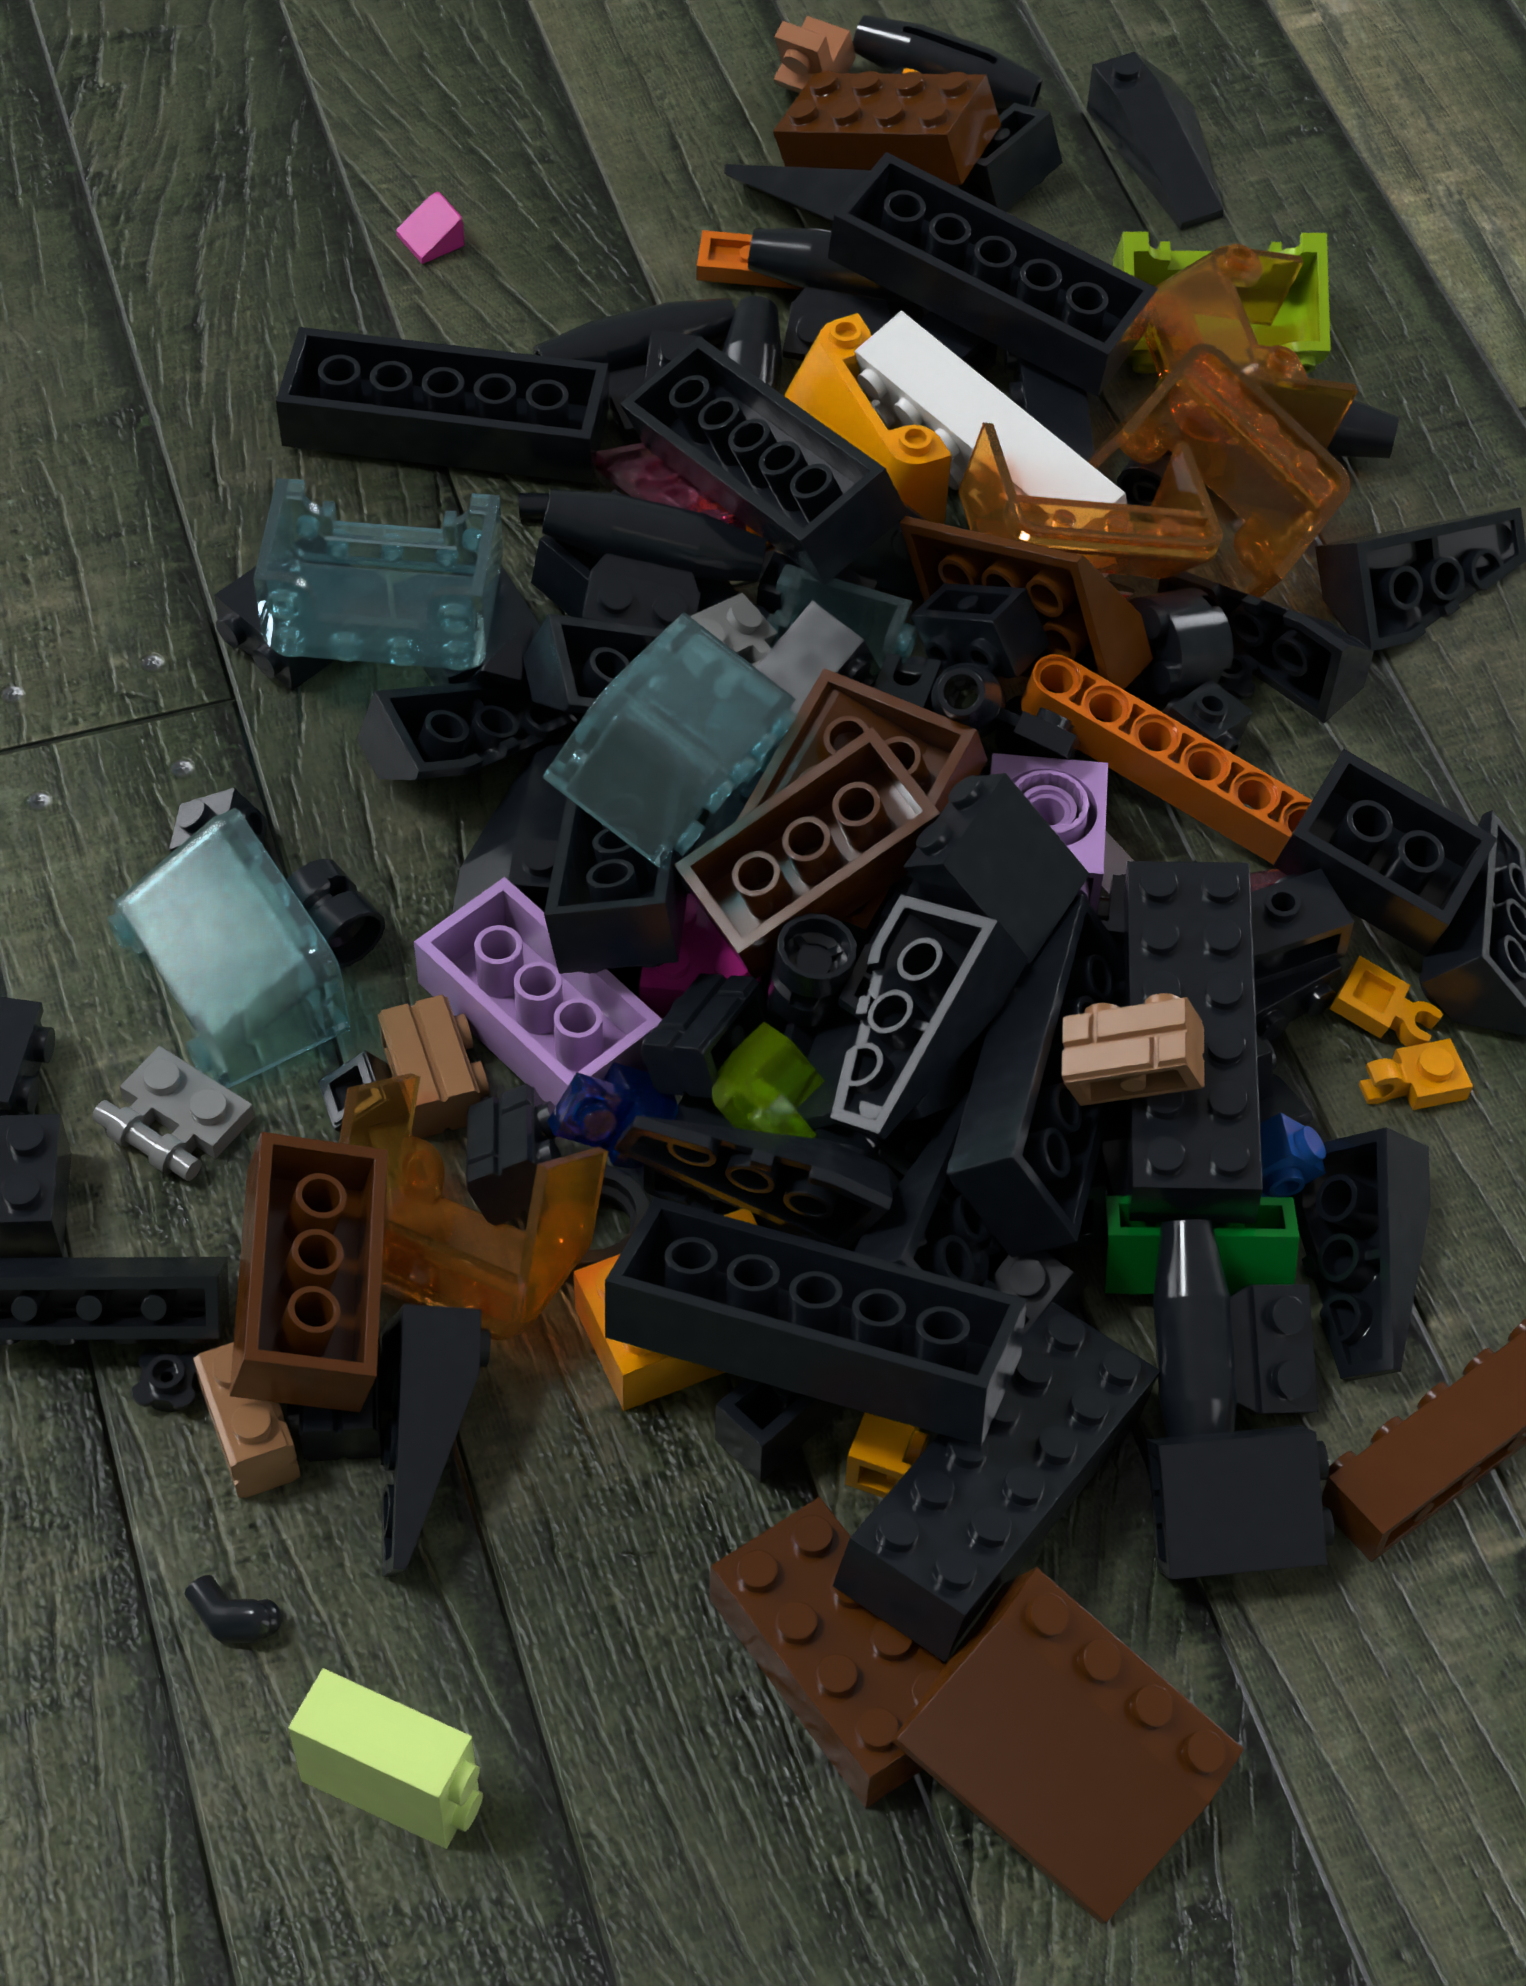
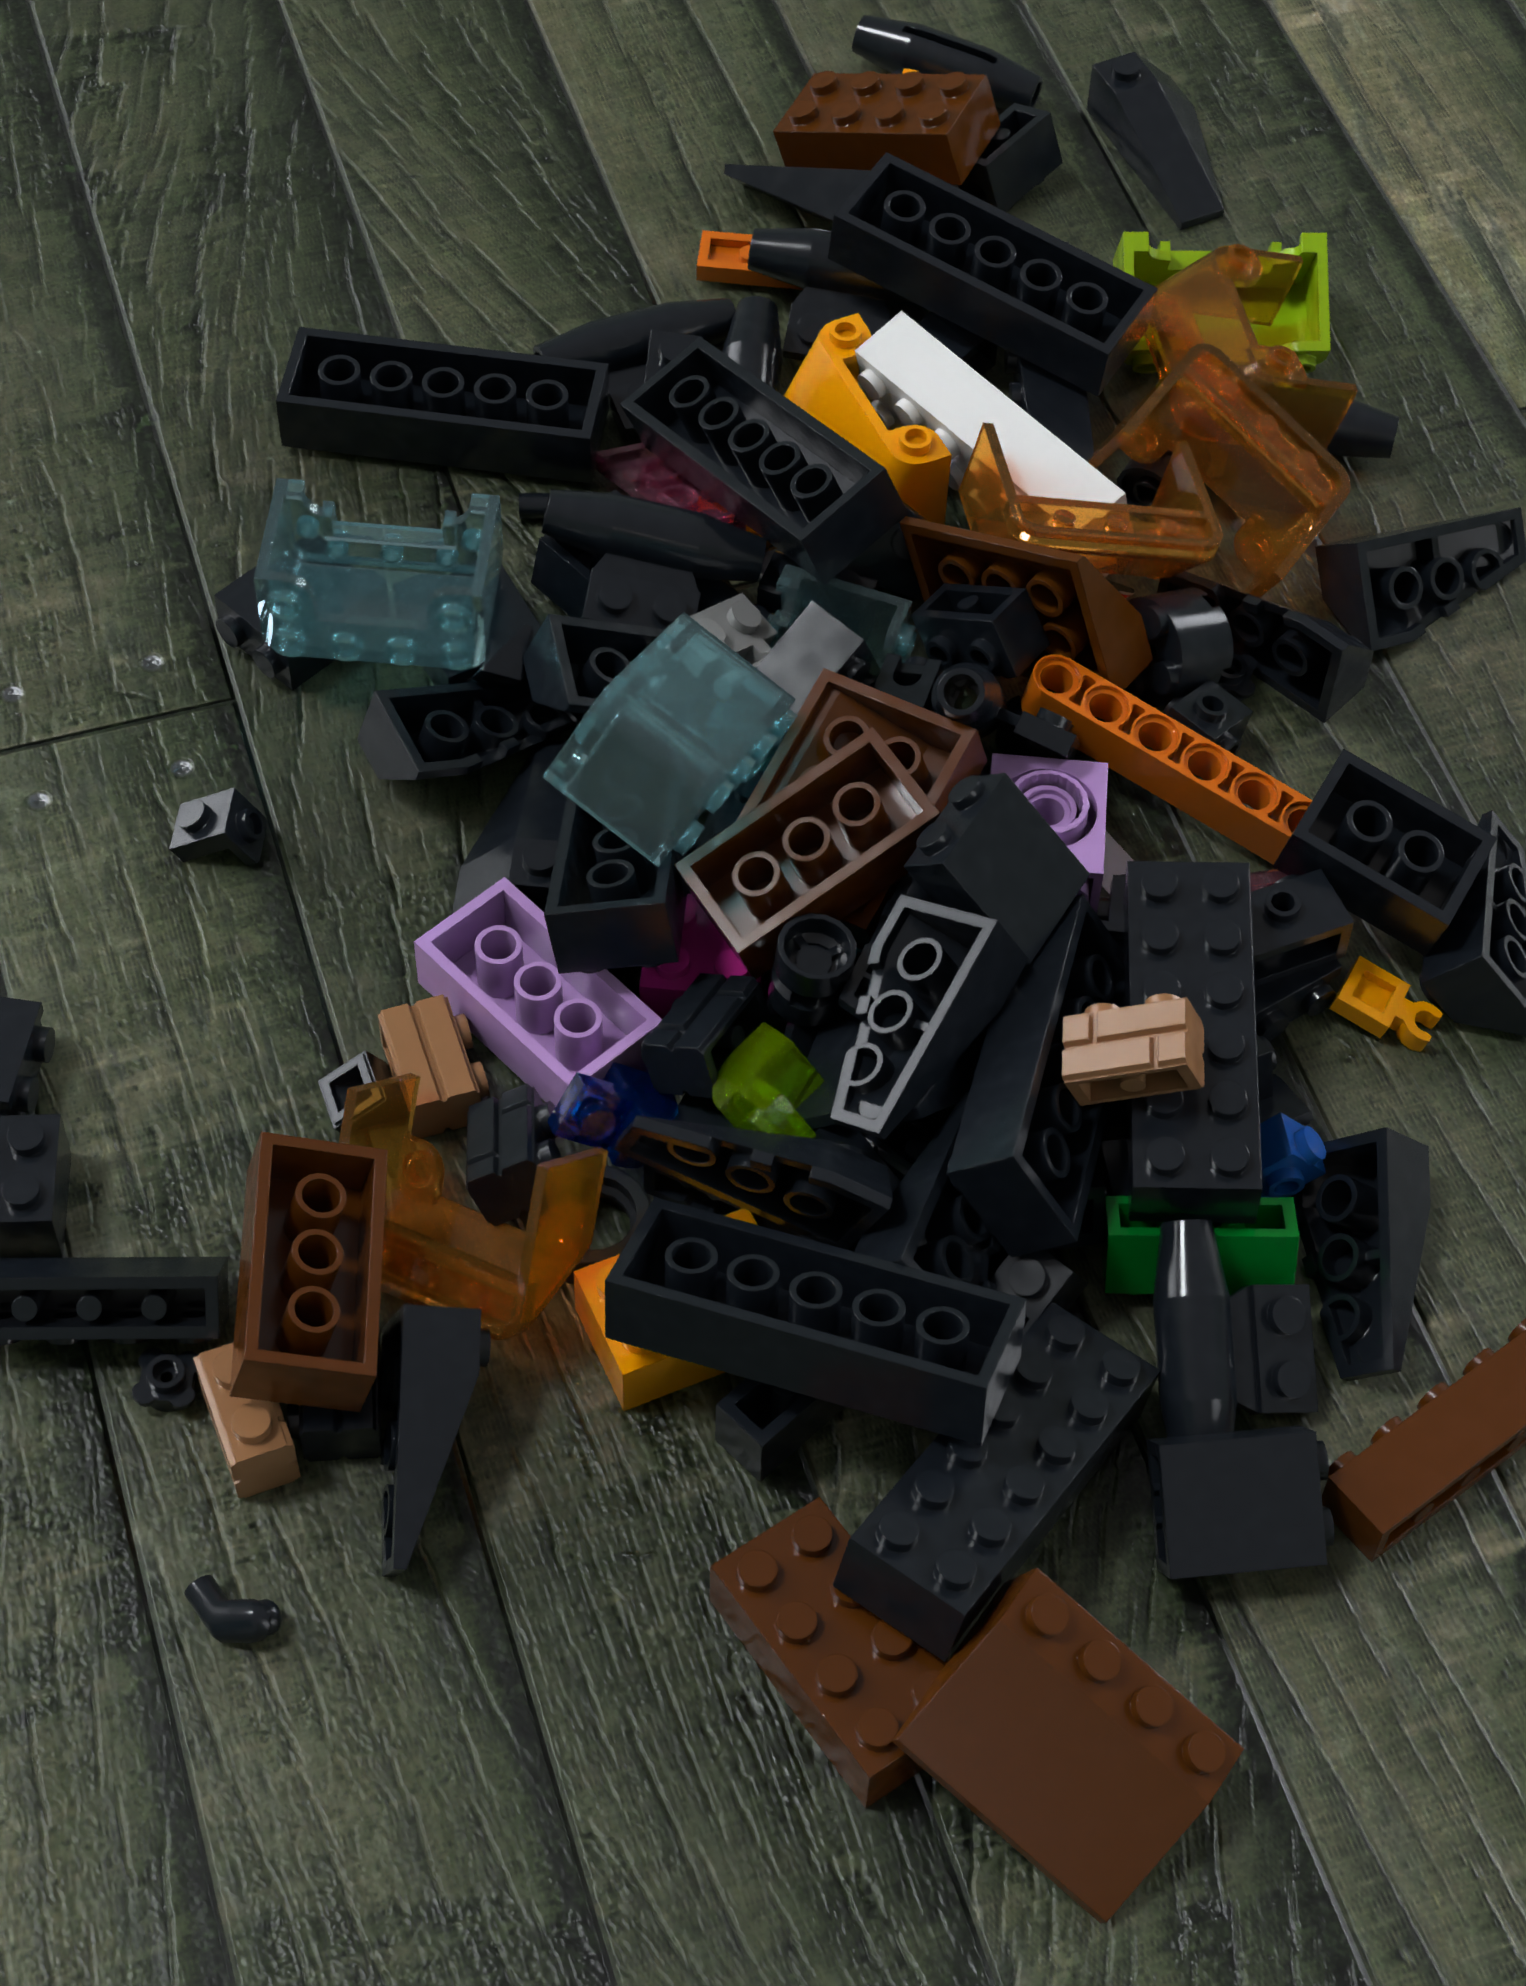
light grey plate [92,1045,255,1181] -> none
clear light blue windscreen [107,808,350,1089] -> none
black wheel [276,858,385,969] -> none
yellowish green brick [288,1668,483,1849] -> none
slope [396,191,465,264] -> none
nougat brick [774,16,856,94] -> none
light orange brick [845,1412,929,1498] -> none
light orange plate [1359,1038,1473,1110] -> none

